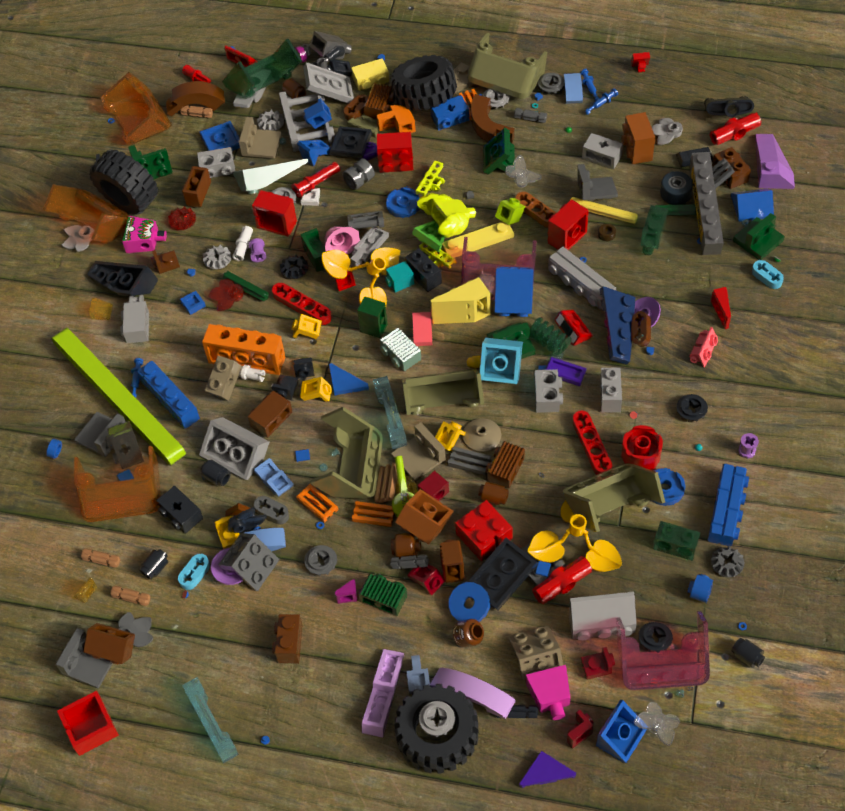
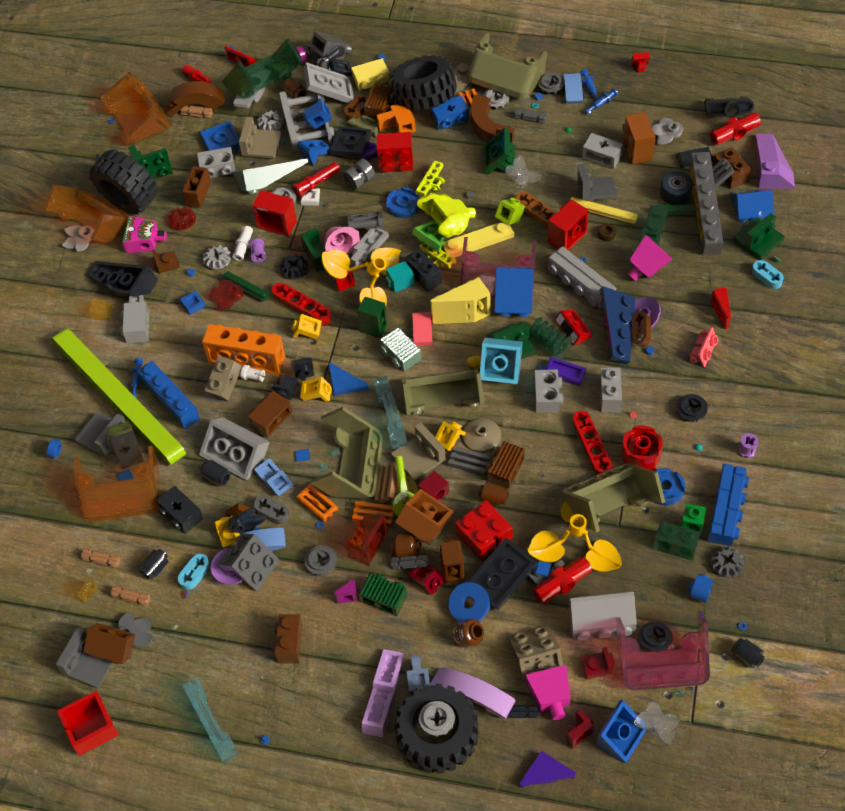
none -> clear red slope [345,513,388,566]
none -> dark pink torso [628,236,673,281]
none -> green brick [680,504,706,536]

